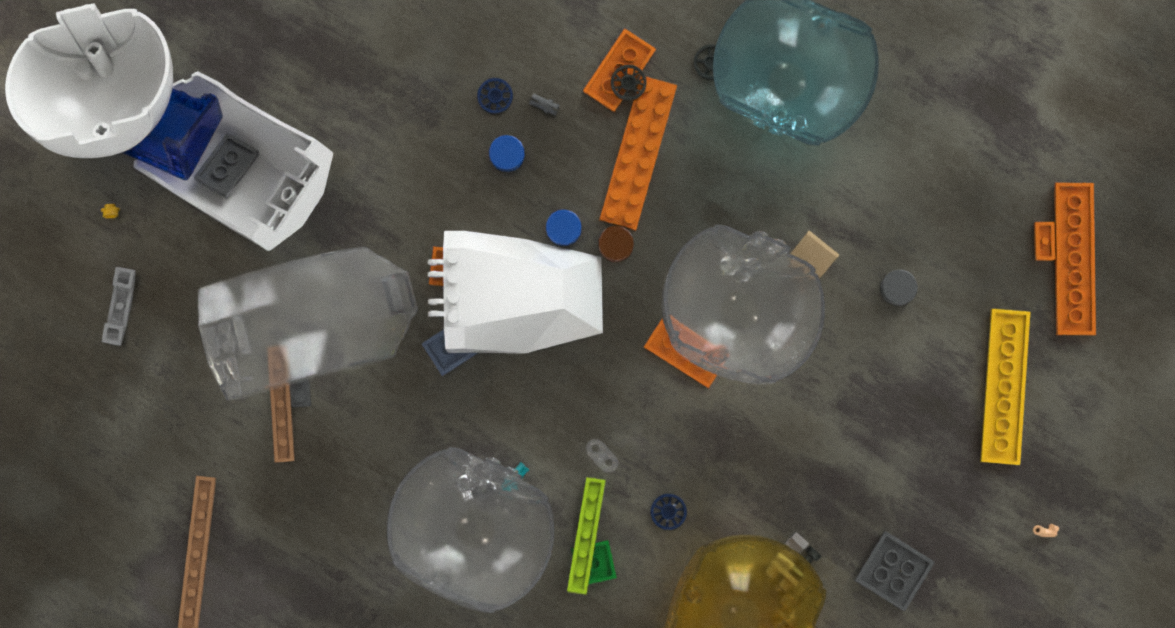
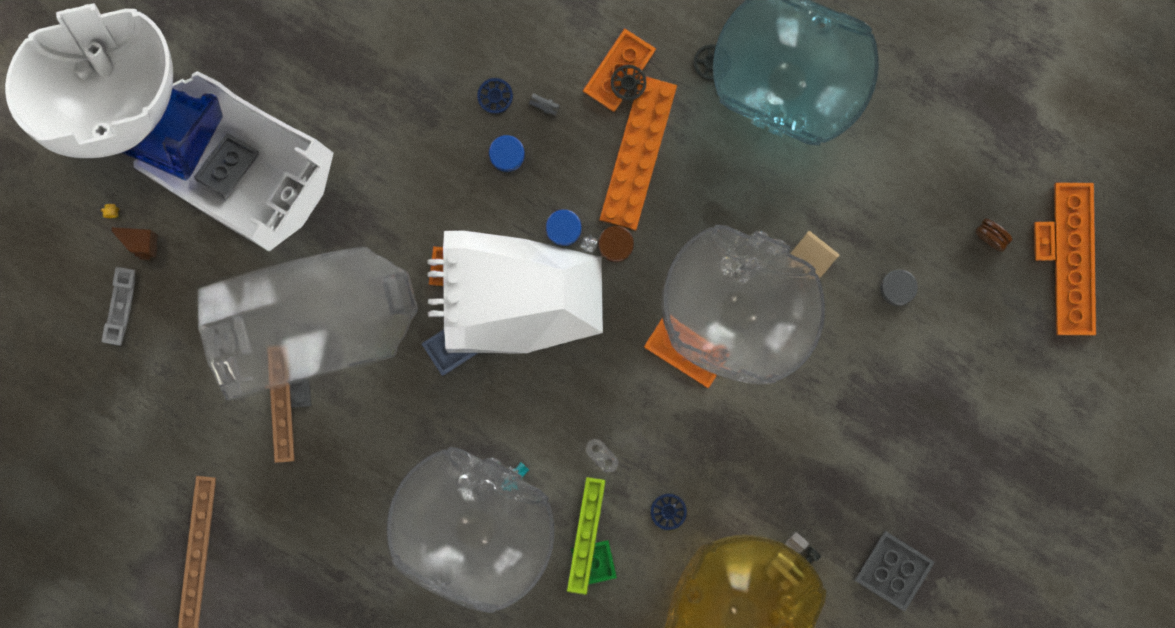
yellow plate [980,309,1030,465] -> none
light nougat arm [1033,524,1059,537] -> none
none -> reddish brown slope [112,227,158,260]
none -> clear plate [581,234,597,253]
none -> reddish brown head [975,218,1013,252]

